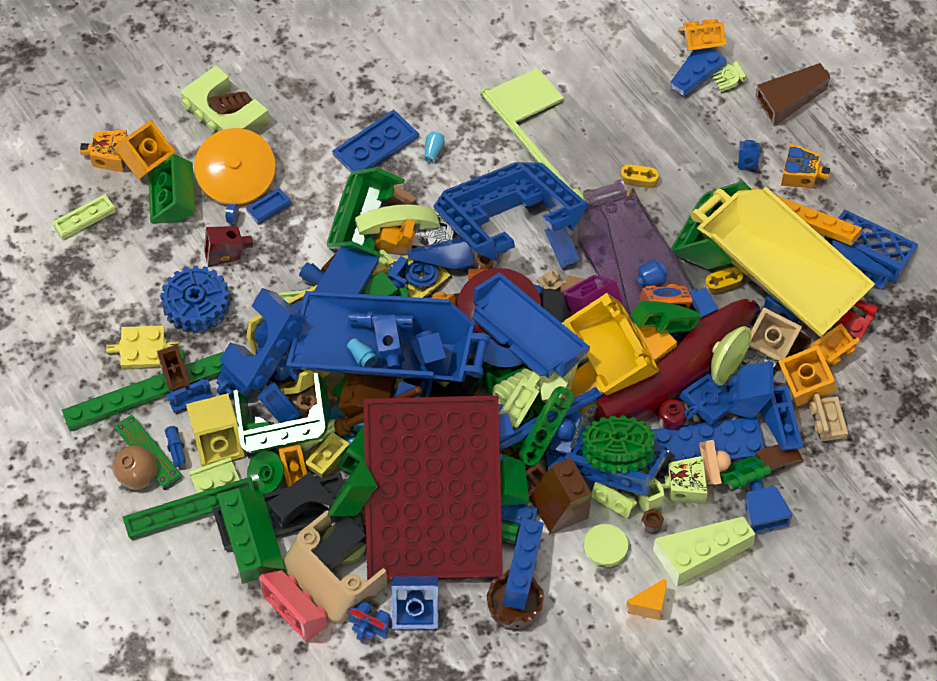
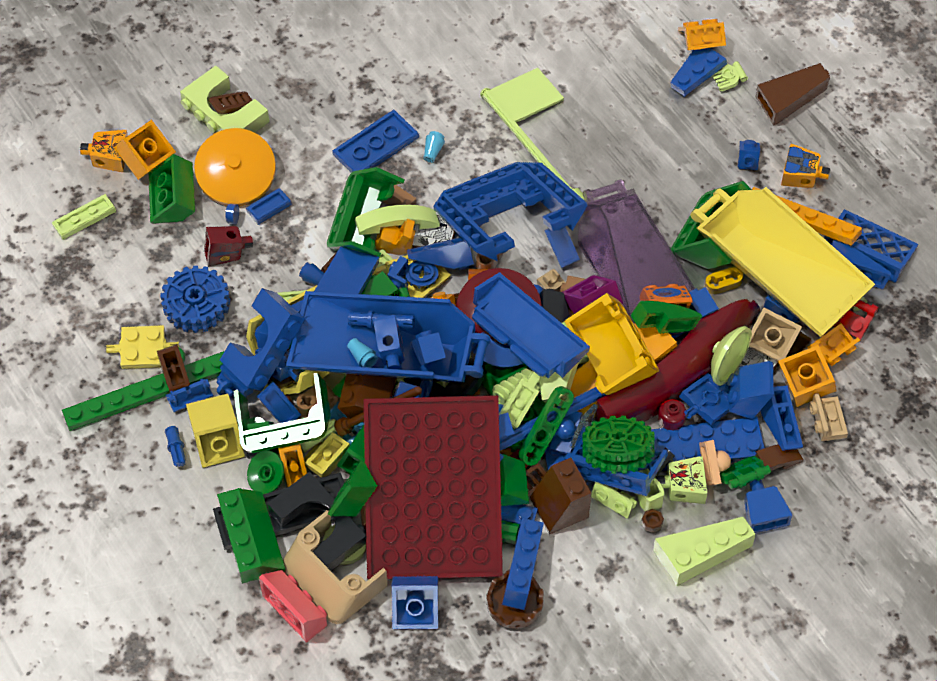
medium nougat cylinder [112,445,158,490] -> none
green tile [114,415,181,490] -> none
green tile [122,477,255,538] -> none
yellowish green plate [189,457,239,493] -> none
blue hips [348,601,391,641] -> none
yellowish green tile [584,524,628,567] -> none
yellow beam [620,164,659,188] -> none
light orange slope [626,578,667,620] -> none
blue head [636,259,669,288] -> none

